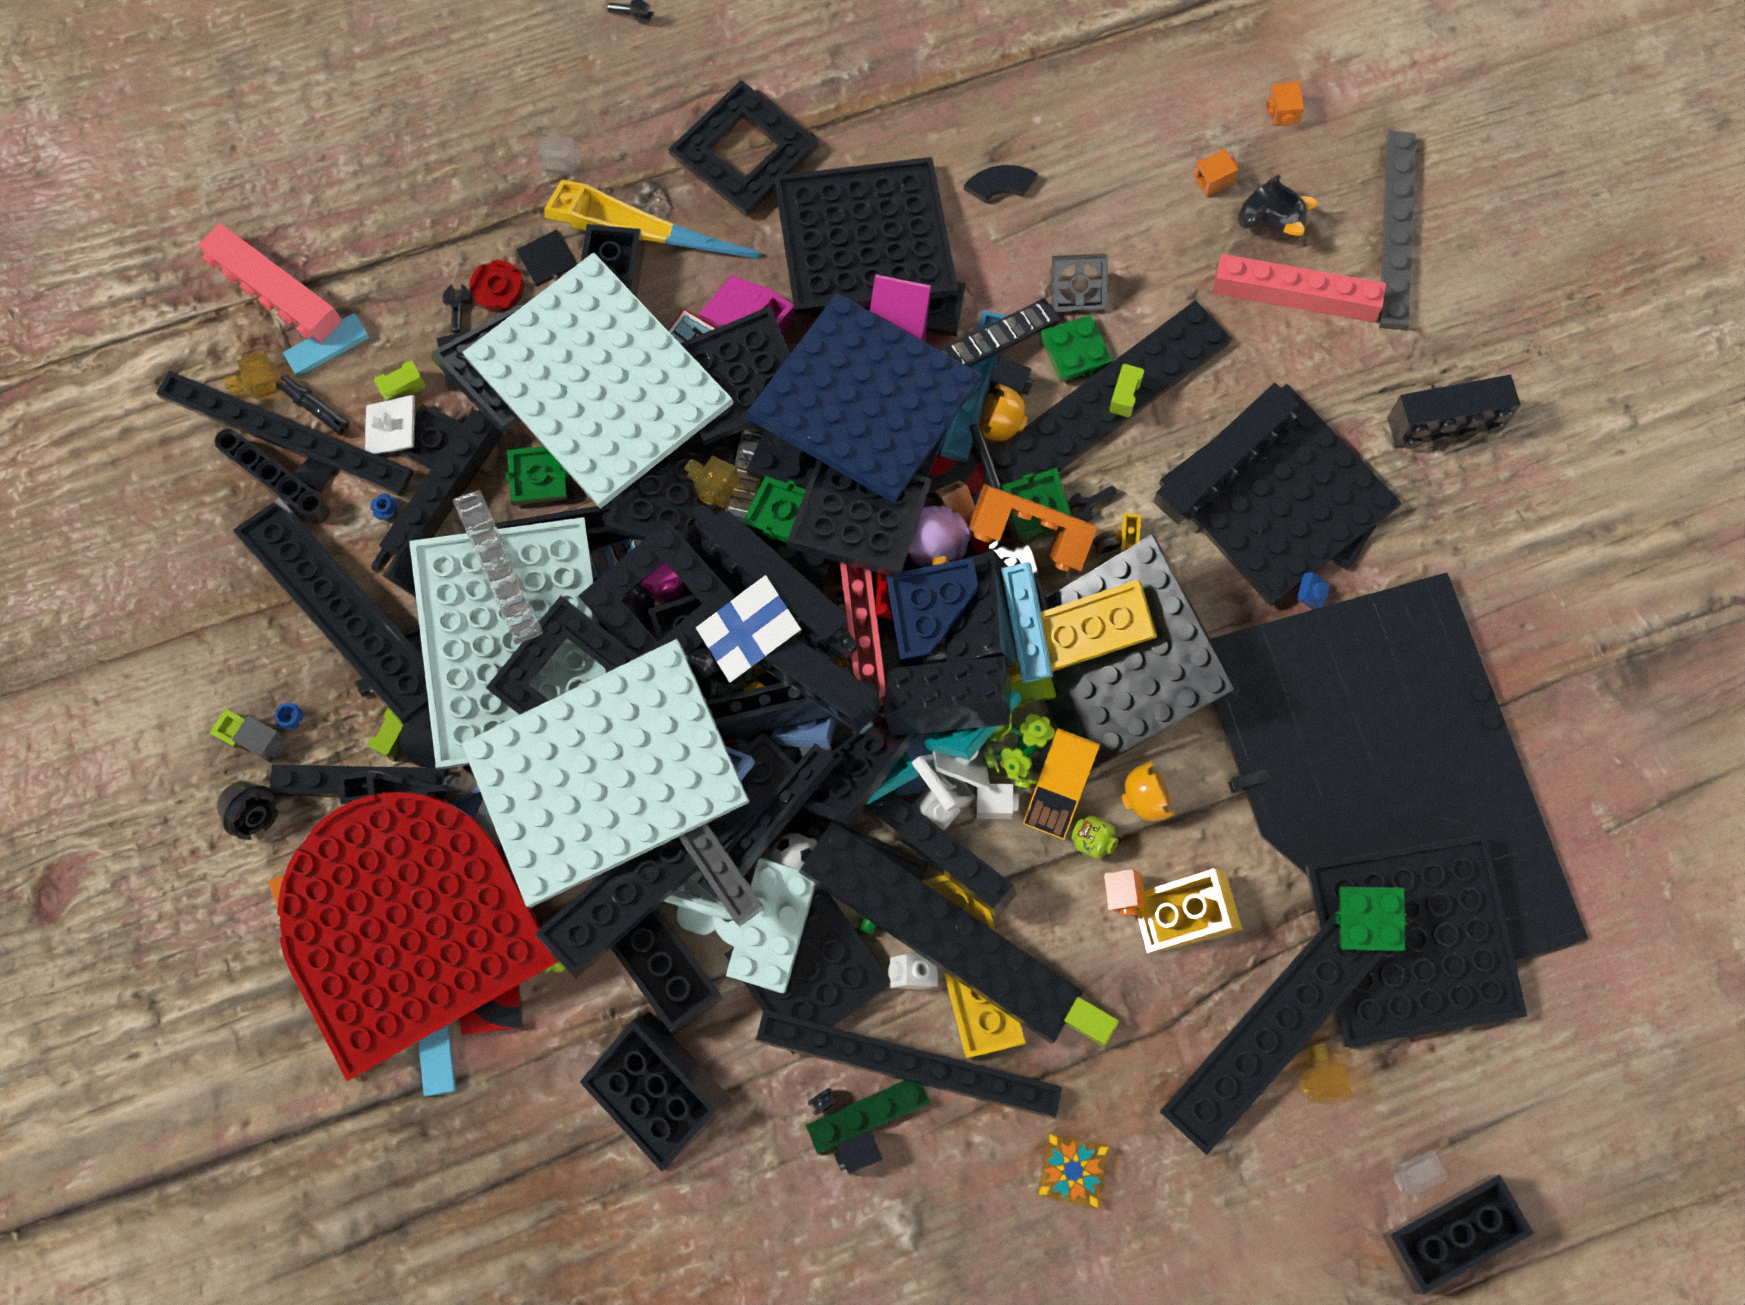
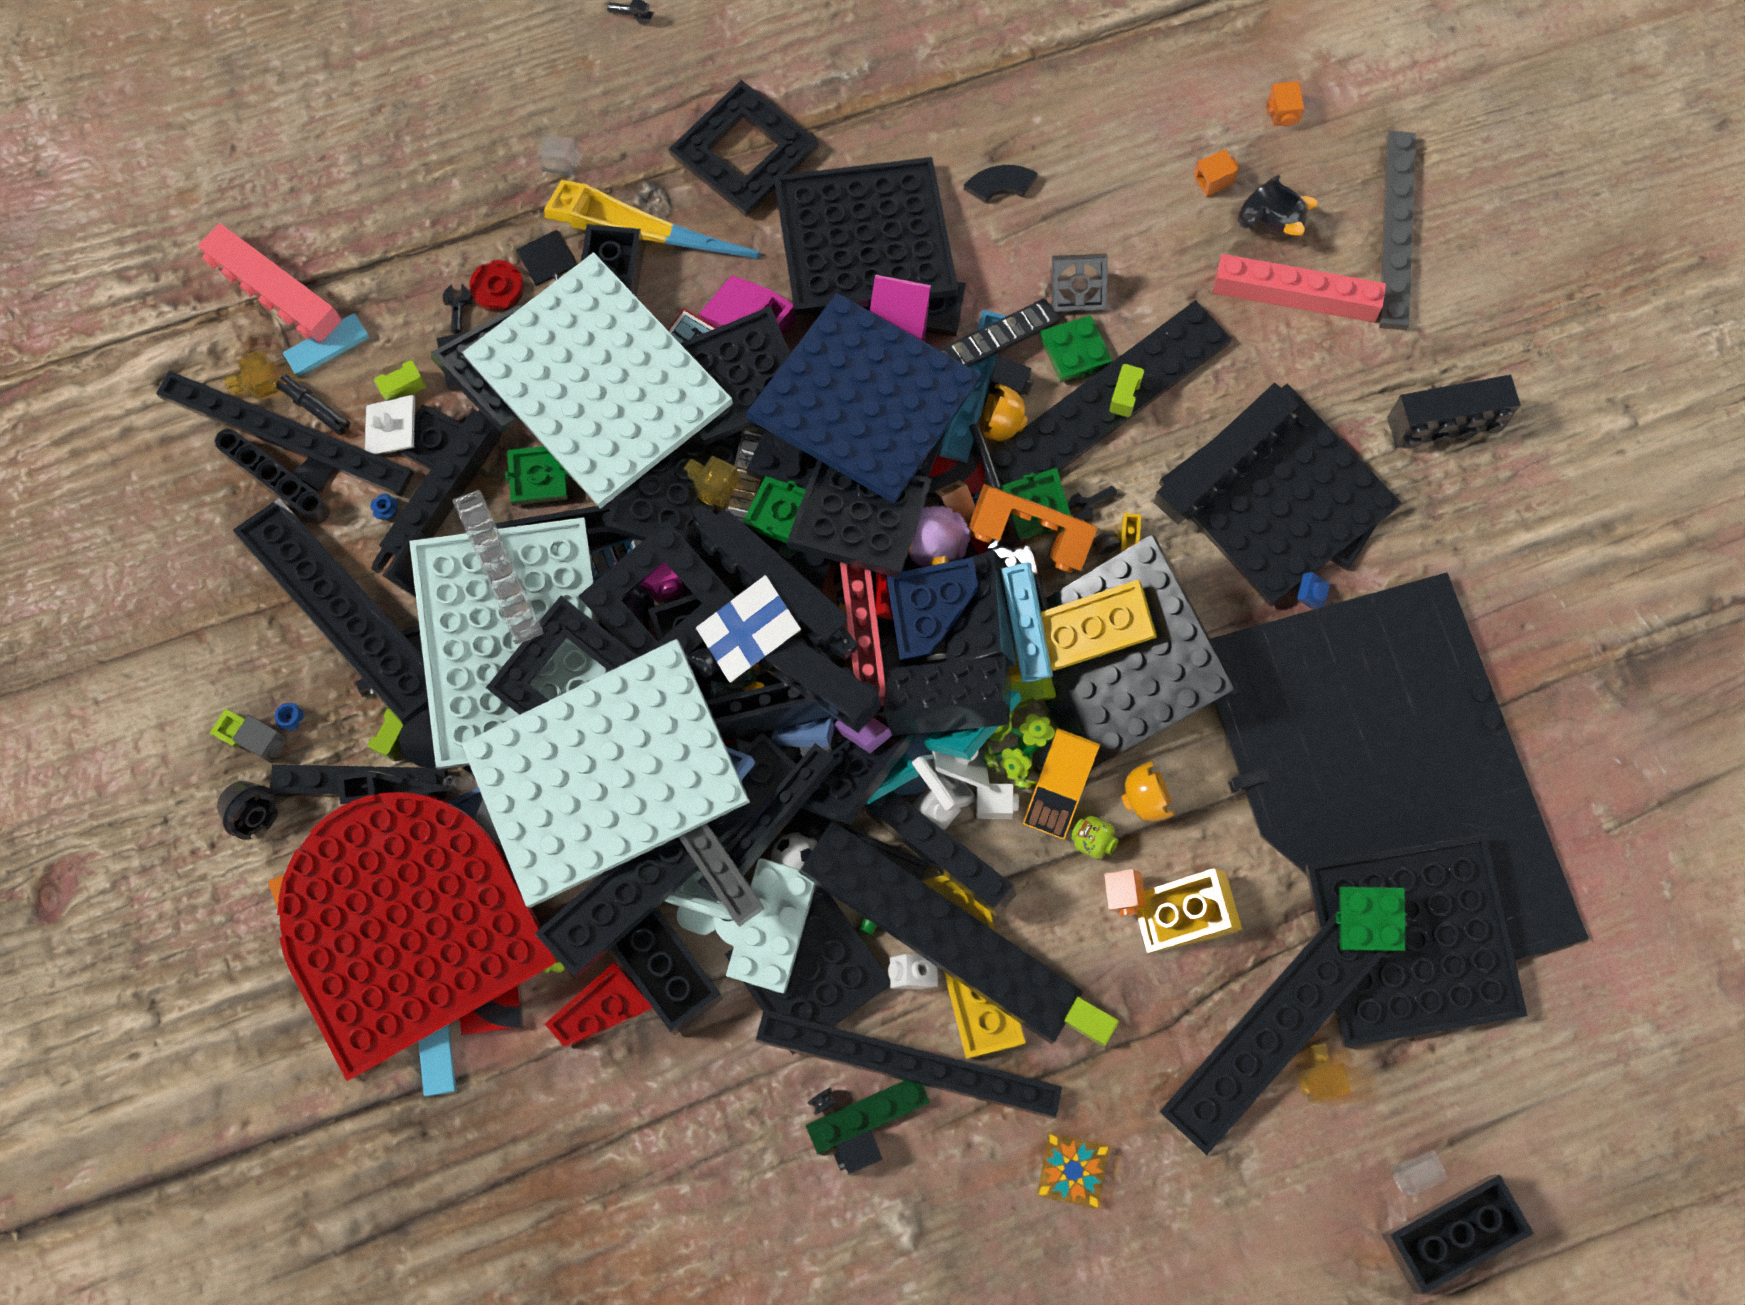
black slope [580,1011,732,1172] -> none
none -> red wing [545,963,653,1048]
none -> medium lavender tile [834,718,892,753]

